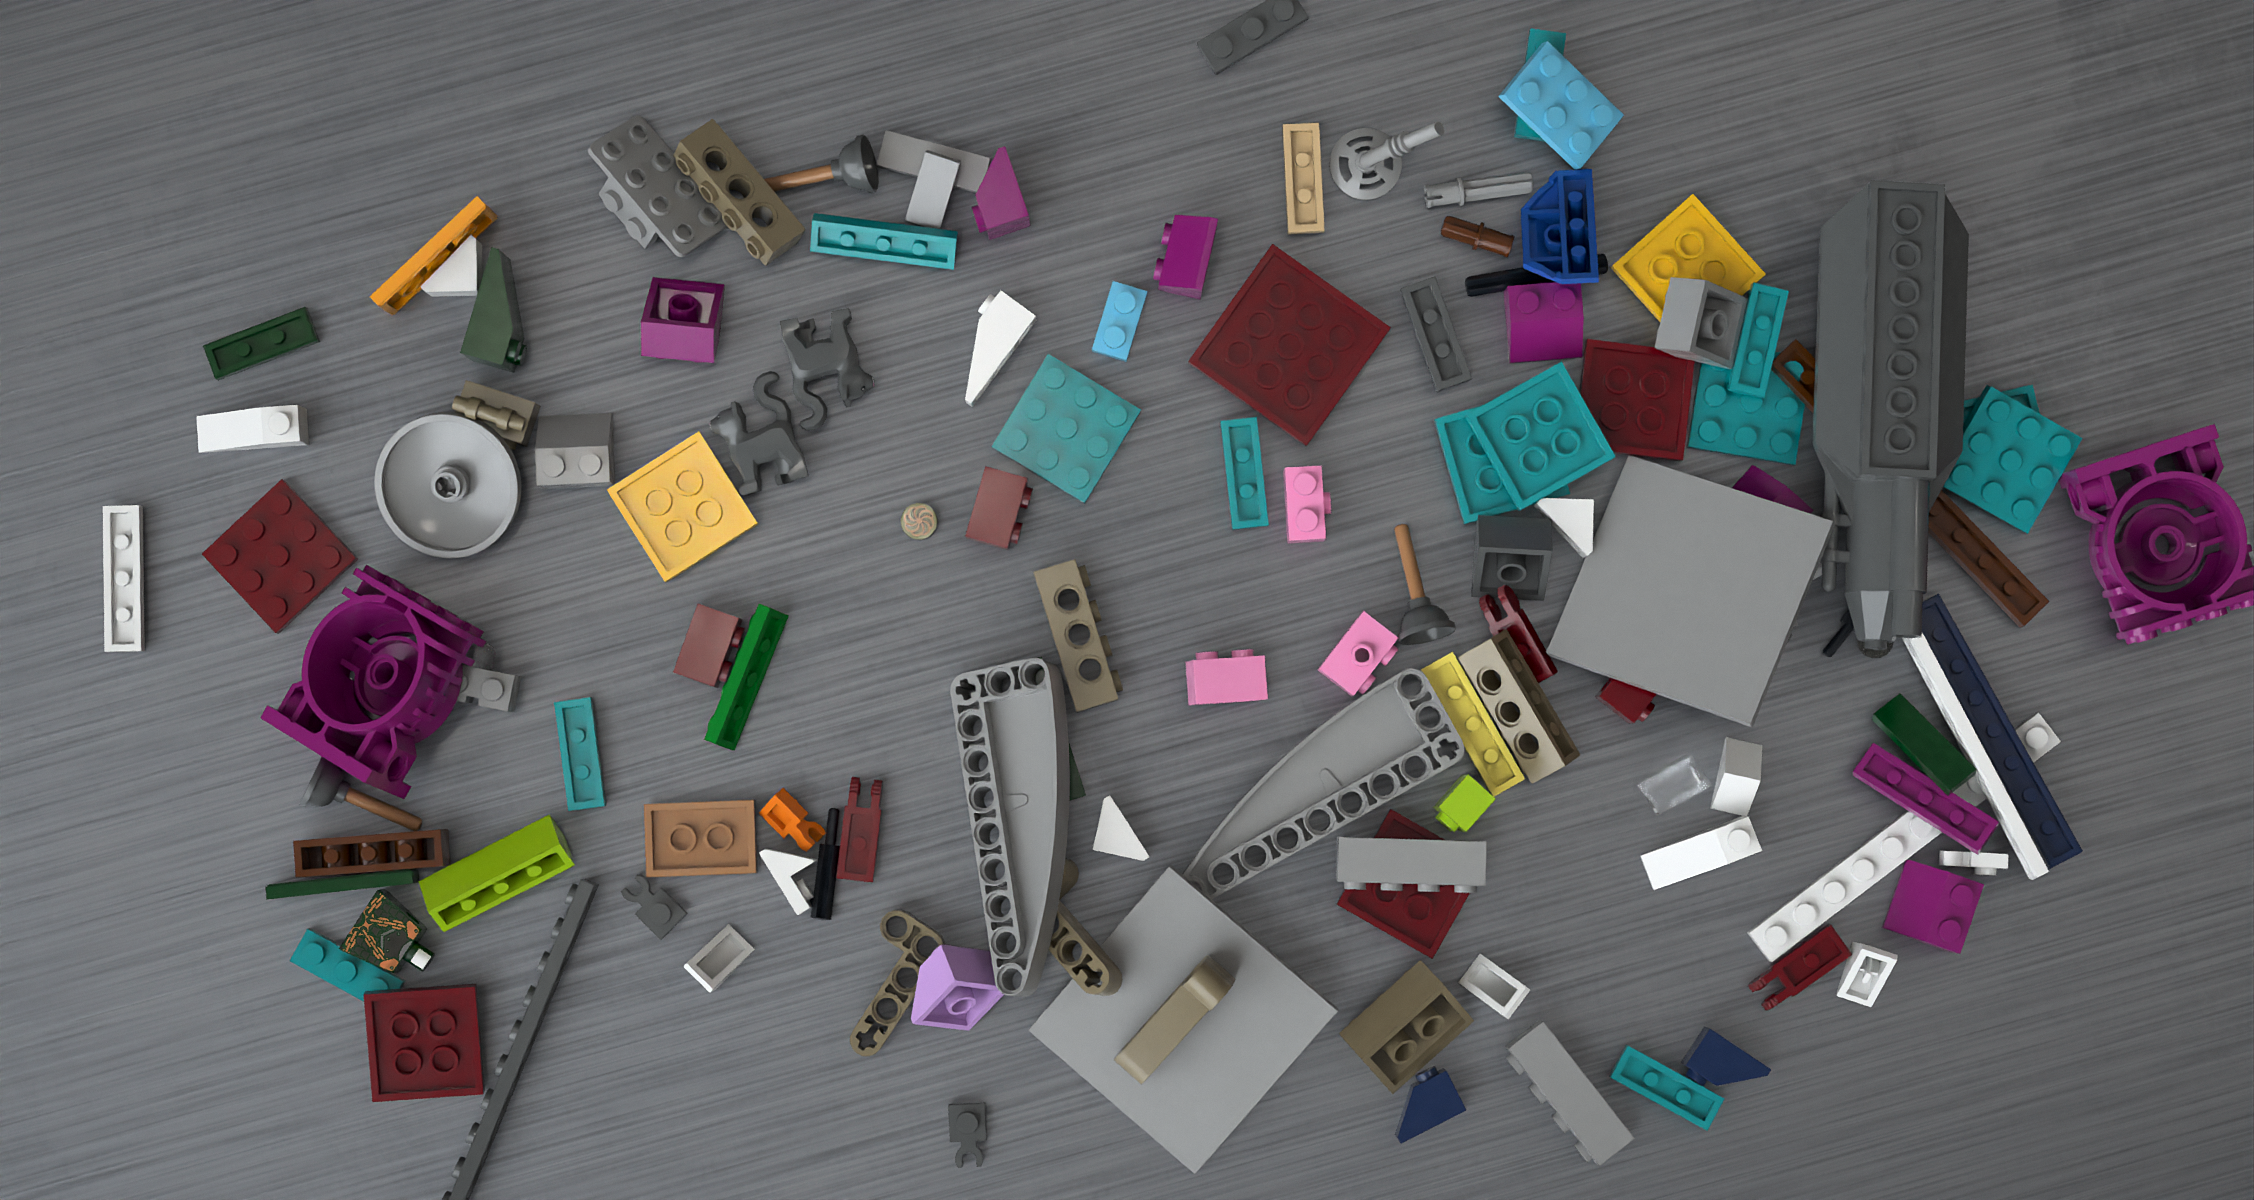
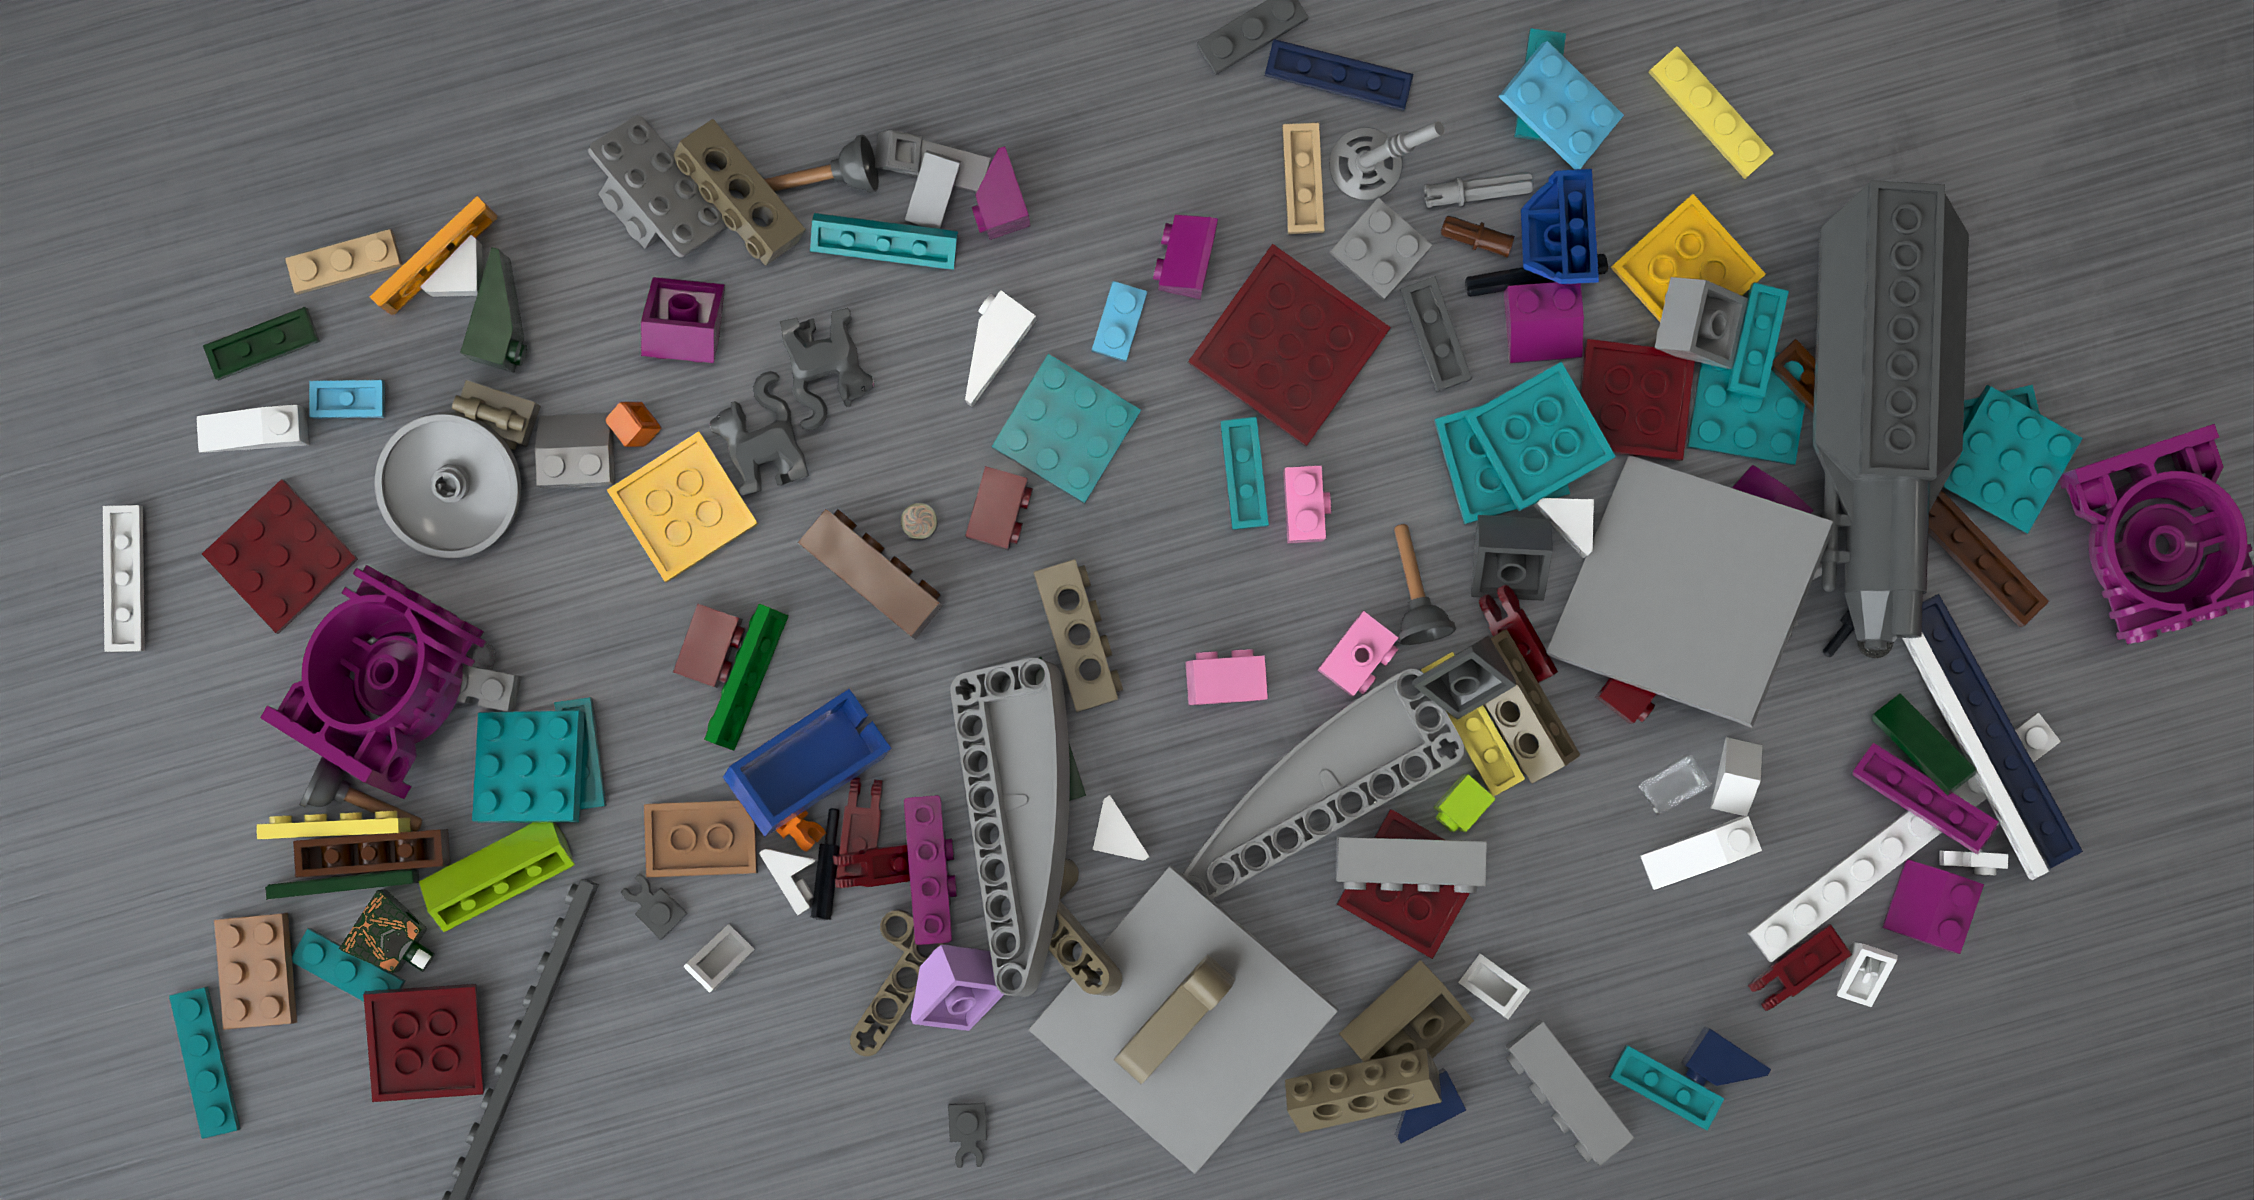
none -> teal plate [169,987,241,1139]
none -> medium nougat plate [214,913,297,1030]
none -> light yellow plate [257,811,411,839]
none -> tan plate [285,229,402,295]
none -> medium azure plate [309,380,385,419]
none -> teal plate [472,711,585,823]
none -> orange slope [605,402,662,447]
none -> blue piece [723,689,891,837]
none -> brick [797,509,943,639]
none -> dark red hinge [833,843,910,888]
none -> light grey slope [875,130,922,173]
none -> magenta bracket [904,795,957,945]
none -> dark blue tile [1264,39,1414,111]
none -> dark tan brick [1285,1048,1442,1133]
none -> light grey plate [1330,198,1432,301]
none -> dark grey slope [1413,635,1516,720]
none -> light yellow plate [1649,46,1774,179]

